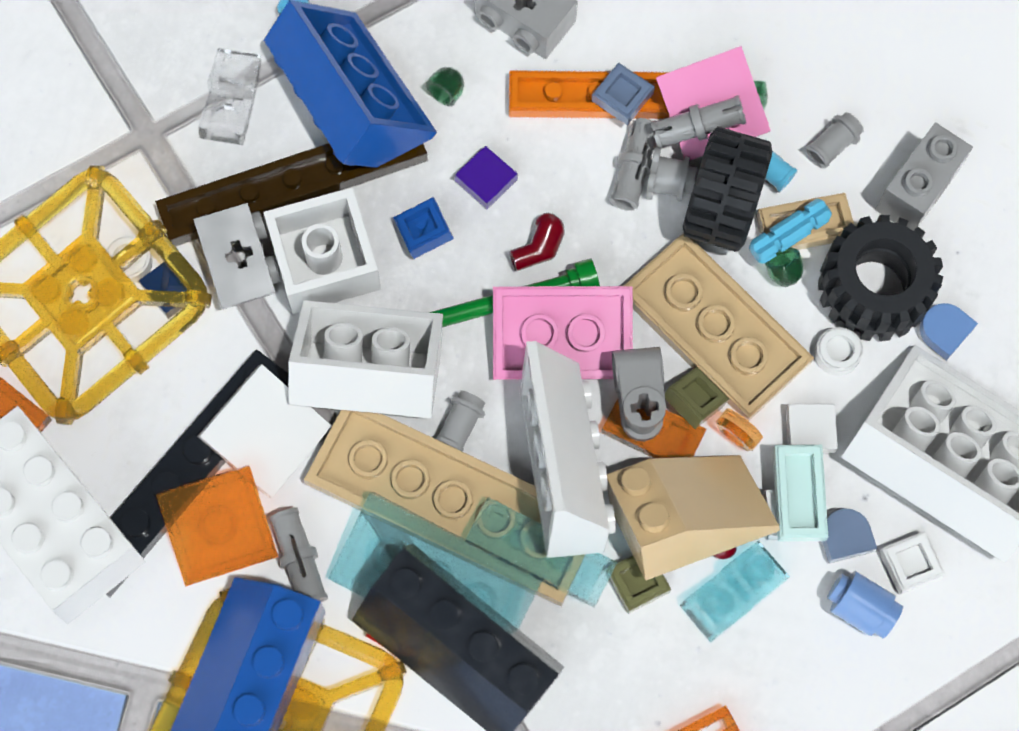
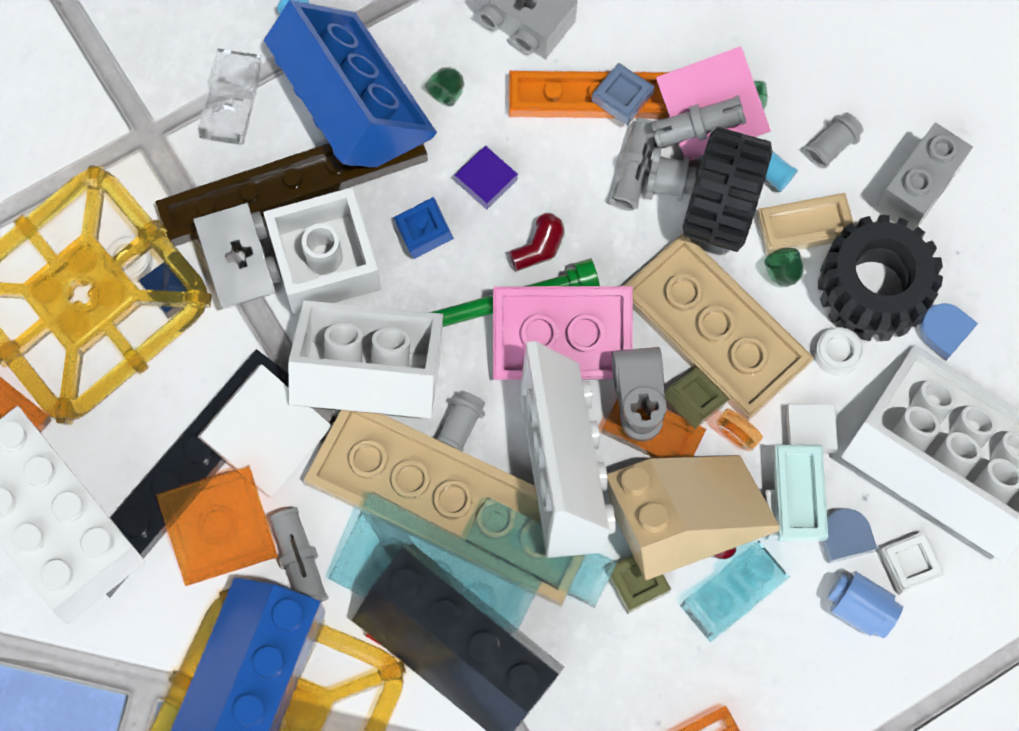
medium azure axle [749,199,832,264] -> none

